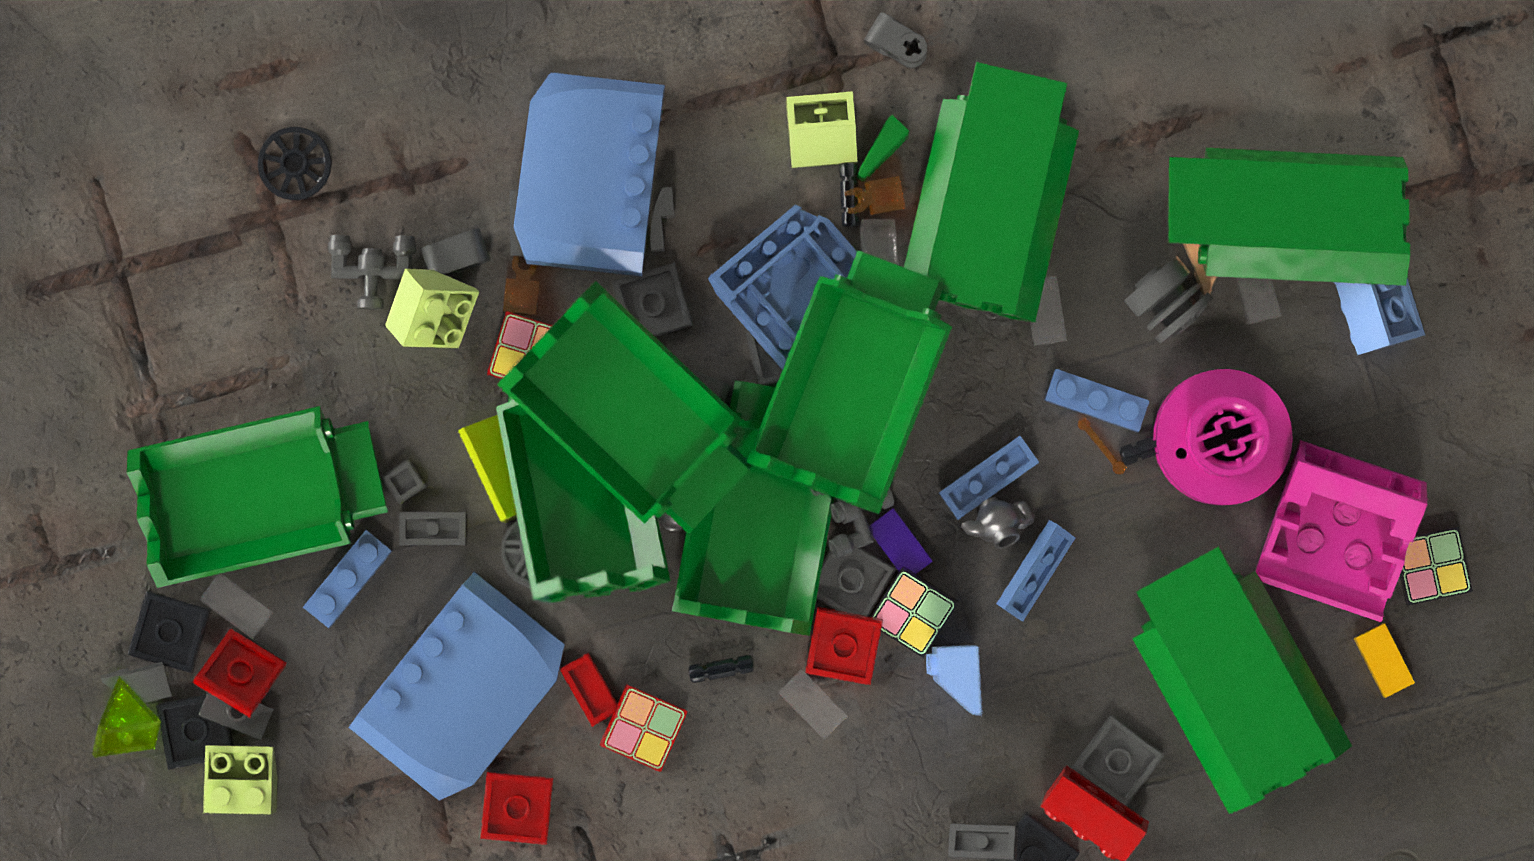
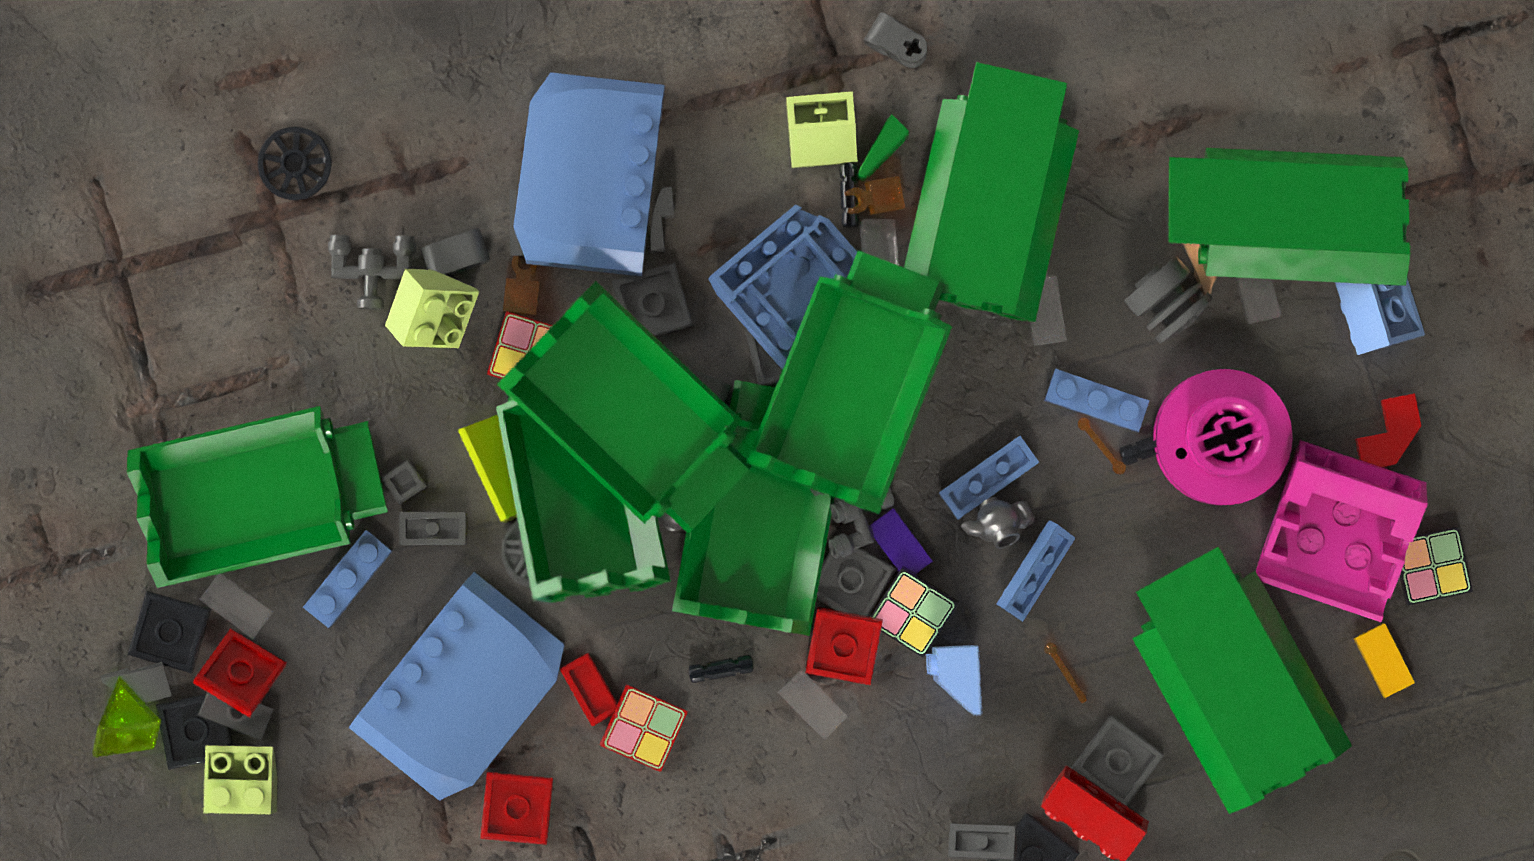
none -> clear orange hinge [1044,642,1087,704]
none -> red tile [1355,393,1422,467]

